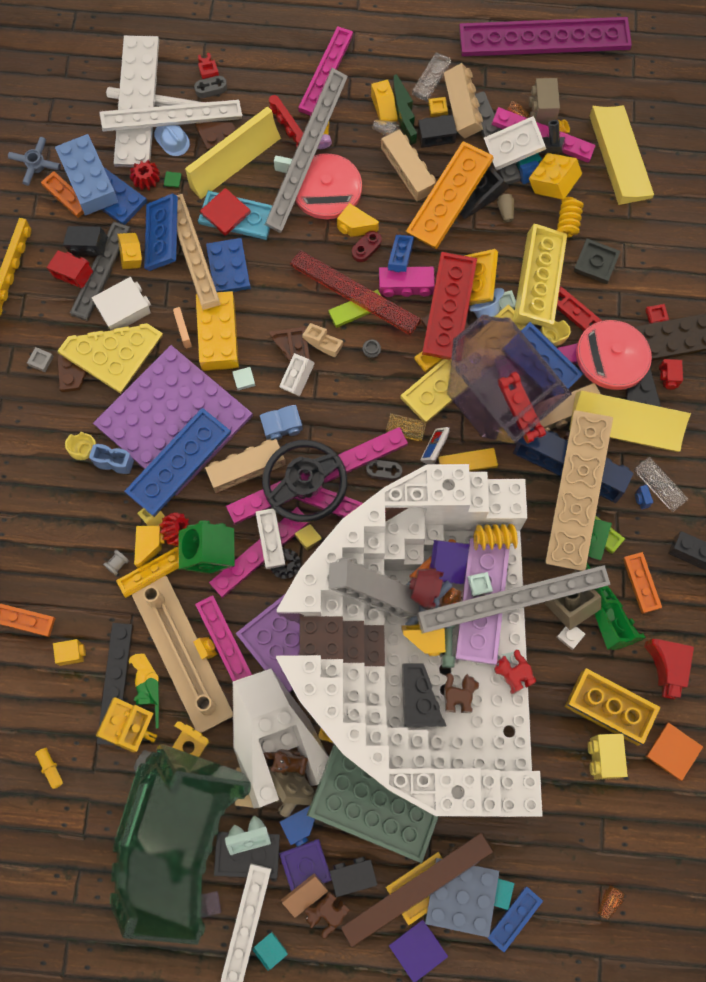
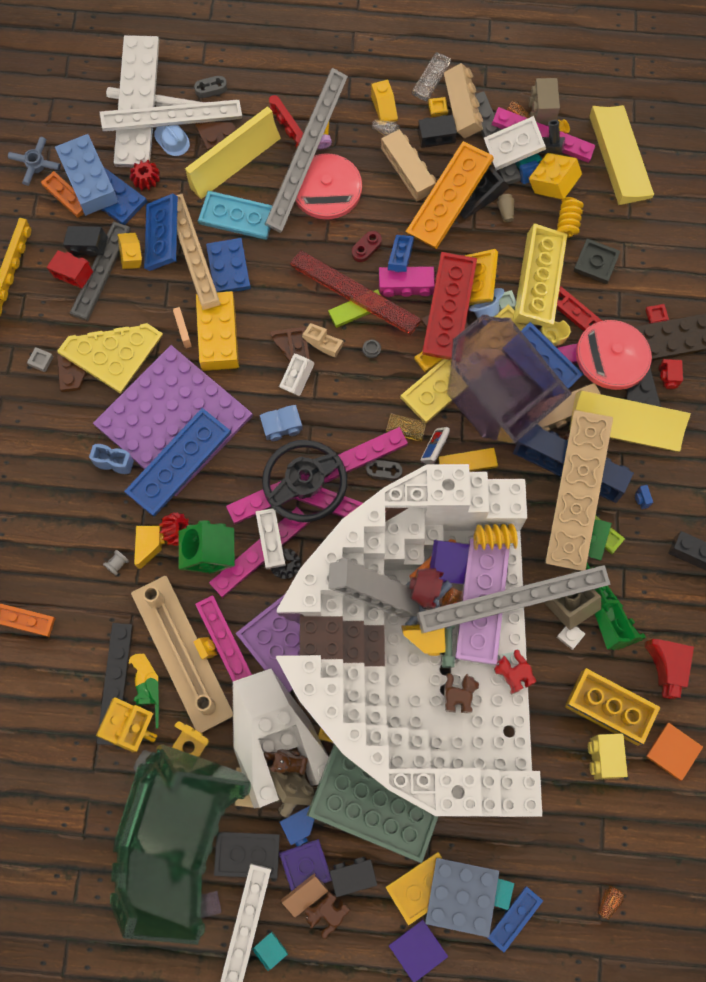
yellow axle [35,748,63,789] -> none
yellow brick [53,639,86,666] -> none
light yellow hair [65,432,96,460] -> none
white brick [92,277,151,331] -> none
yellow tile [116,546,179,598] -> none
light yellow slope [138,508,165,526] -> none
green piece [164,171,182,188] -> none
red plate [198,53,219,79] -> none
red tile [200,188,251,236] -> none
tan brick [205,439,286,493] -> none
light aqua tile [225,816,271,855] -> none
light aqua tile [233,367,256,390] -> none
light aqua tile [274,156,292,173] -> none
light yellow slope [295,524,322,551] -> none
dark pink plate [298,26,353,116] -> none
yellow slope [337,203,379,237] -> none
reddish brown tile [341,833,494,947] -> none
dark green slope [393,74,417,145] -> none
black wing [402,663,447,727] -> none
magenta plate [459,17,632,56] -> none
light aqua tile [467,572,493,597] -> none
red plate [498,371,546,443] -> none
orange plate [623,552,662,614] -> none
clear plate [634,456,688,512] -> none

